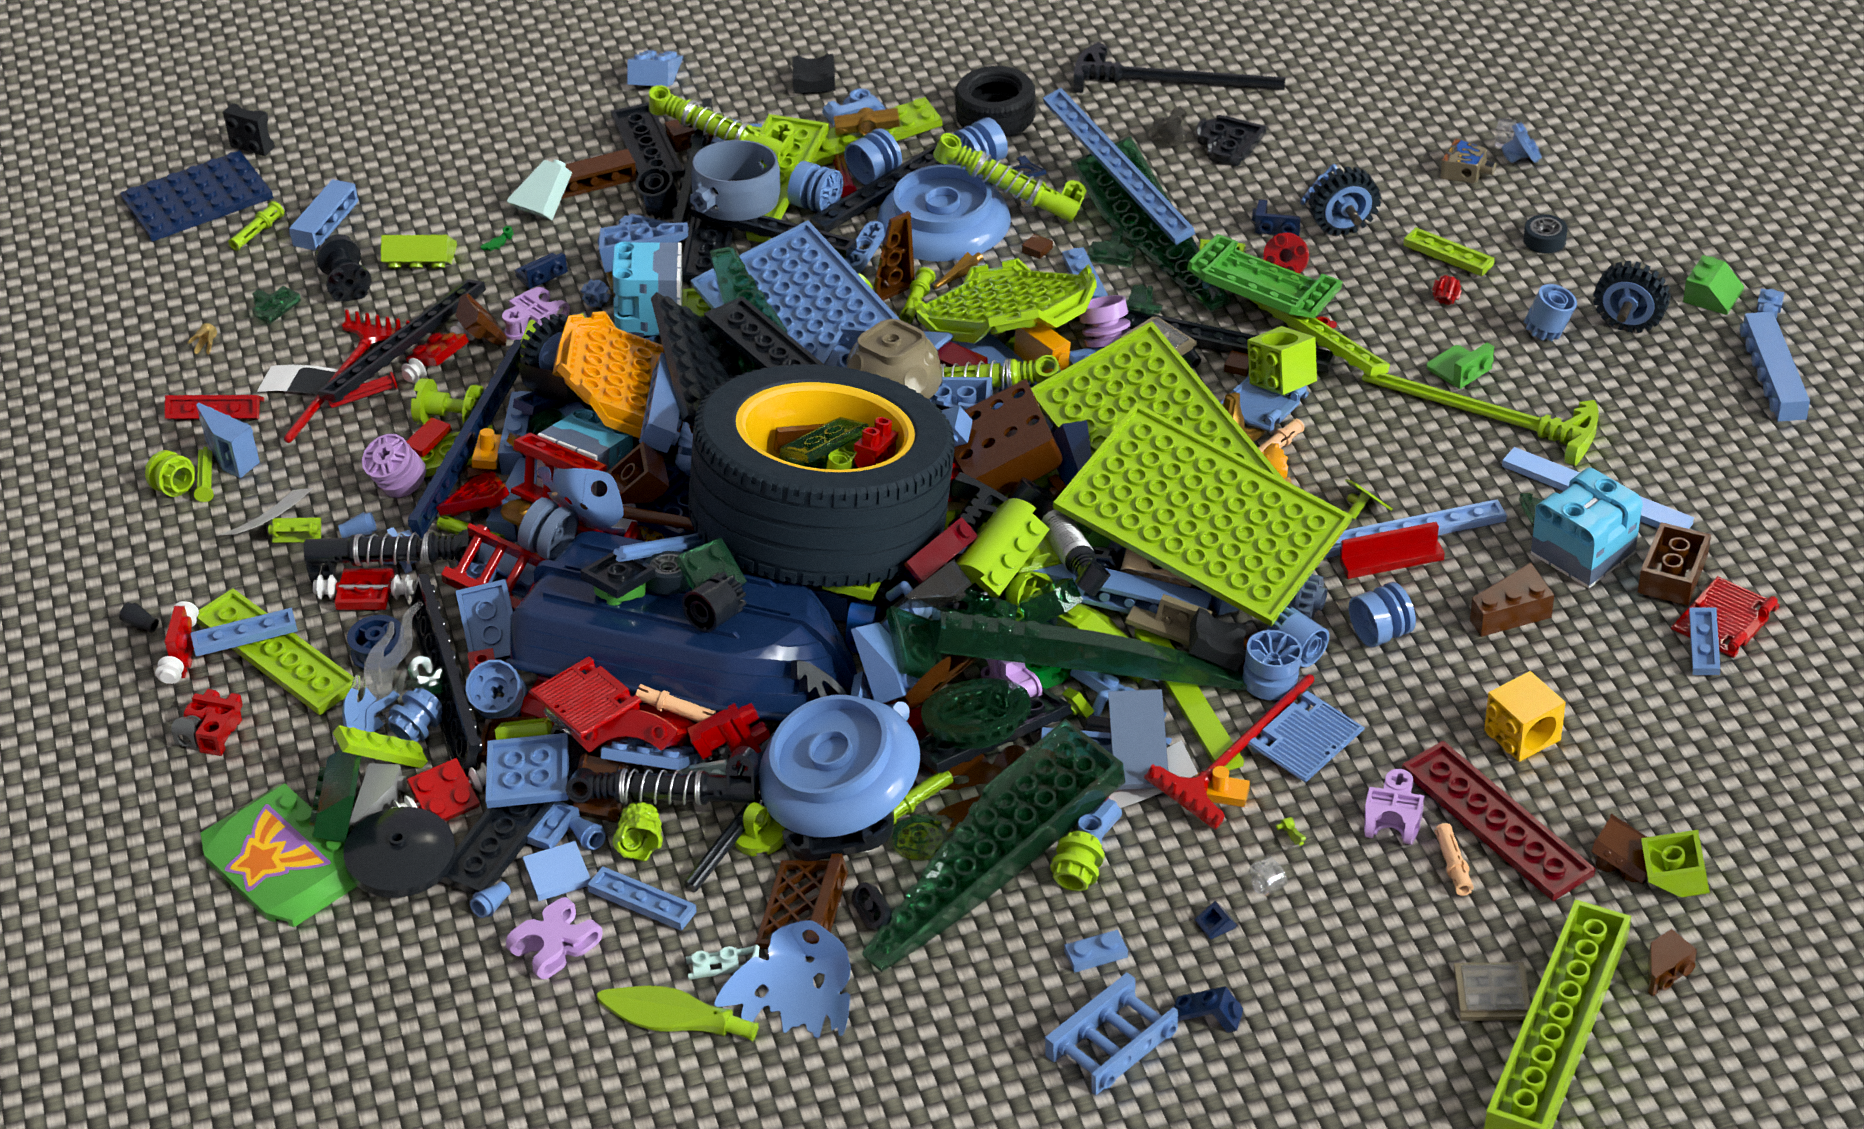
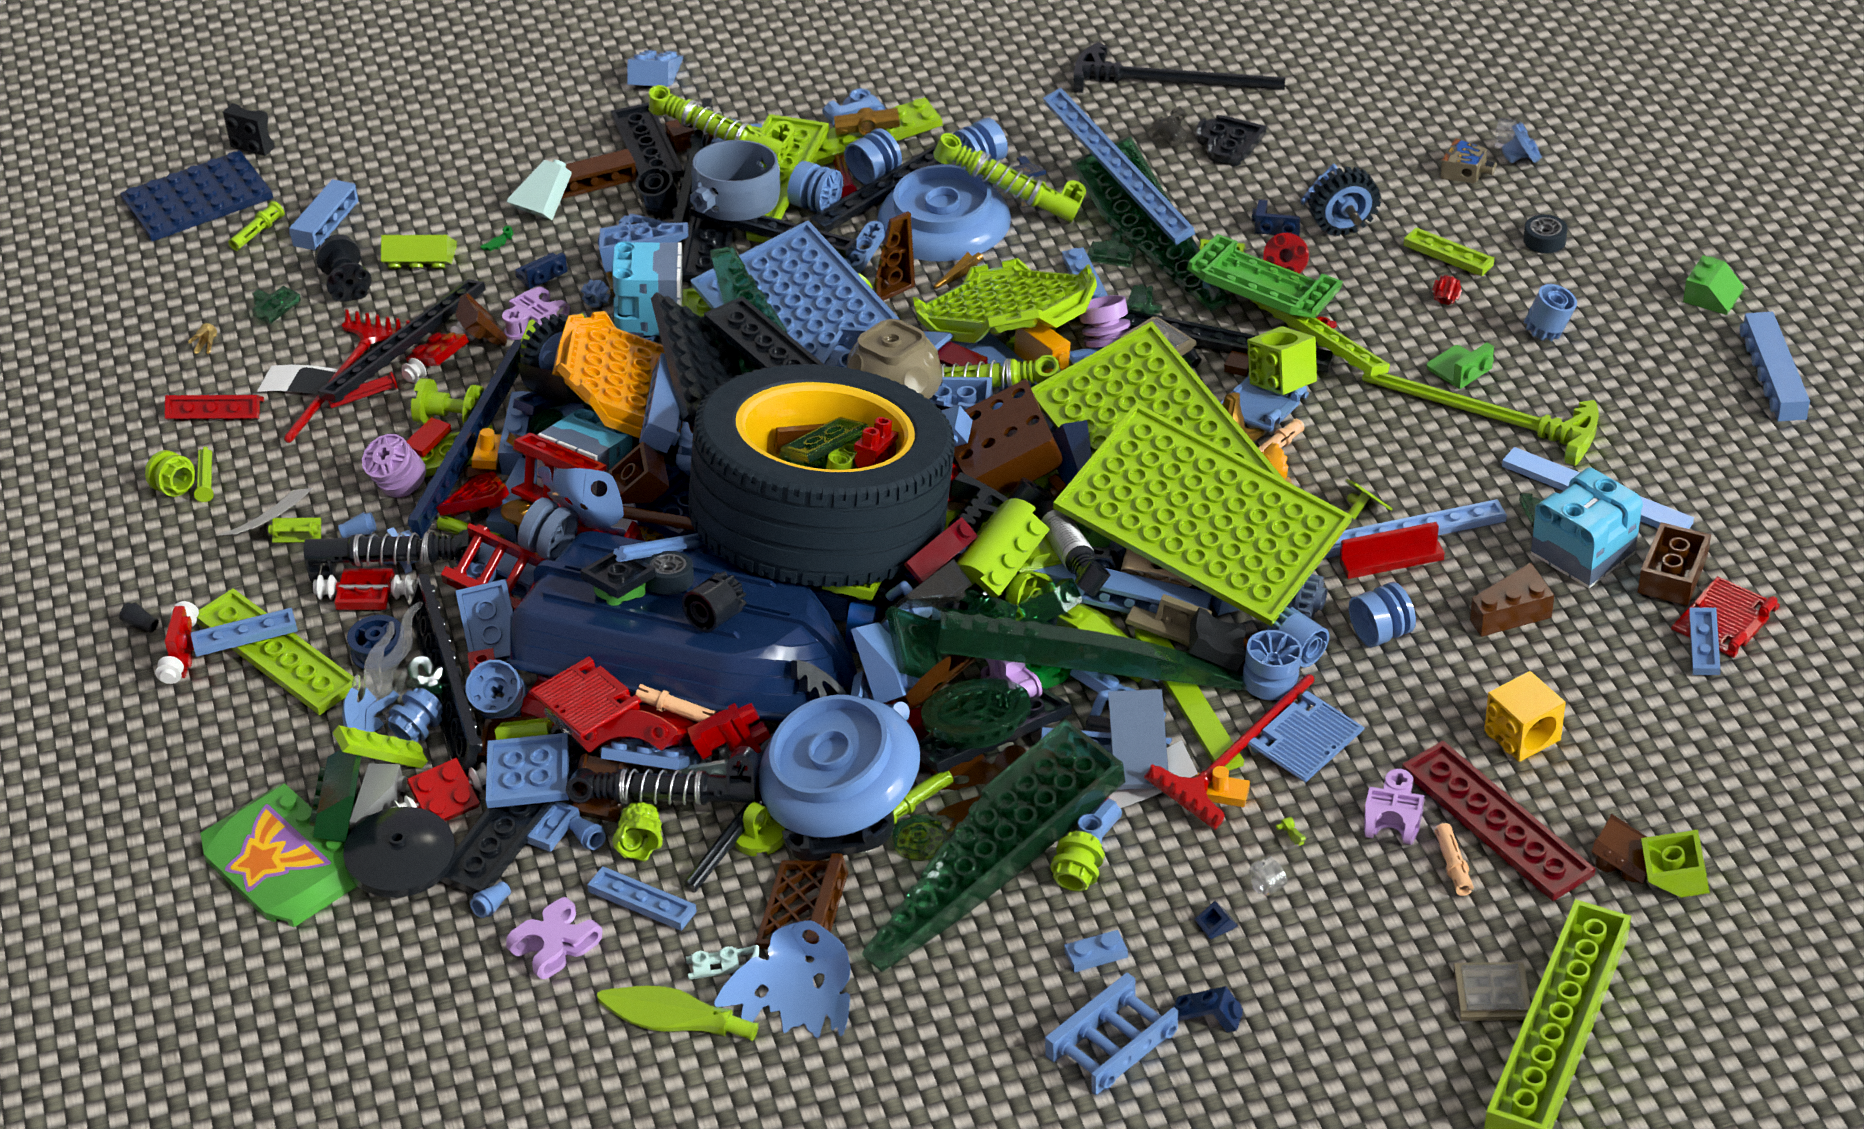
red hips [171,689,243,756] -> none
medium blue slope [196,402,260,478] -> none
light blue tile [523,841,591,901] -> none
clear green plate [675,538,747,589] -> none
black brick [792,54,835,94] -> none
black plate [851,882,892,931] -> none
lime pin [899,267,936,324] -> none
black tyre [955,66,1036,138] -> none
reddish brown tile [1022,234,1053,259] -> none
lime plate [1062,687,1094,718] -> none
wheel [1593,261,1671,333] -> none
reddish brown slope [1648,929,1697,996] -> none
medium blue plate [1757,288,1785,318] -> none

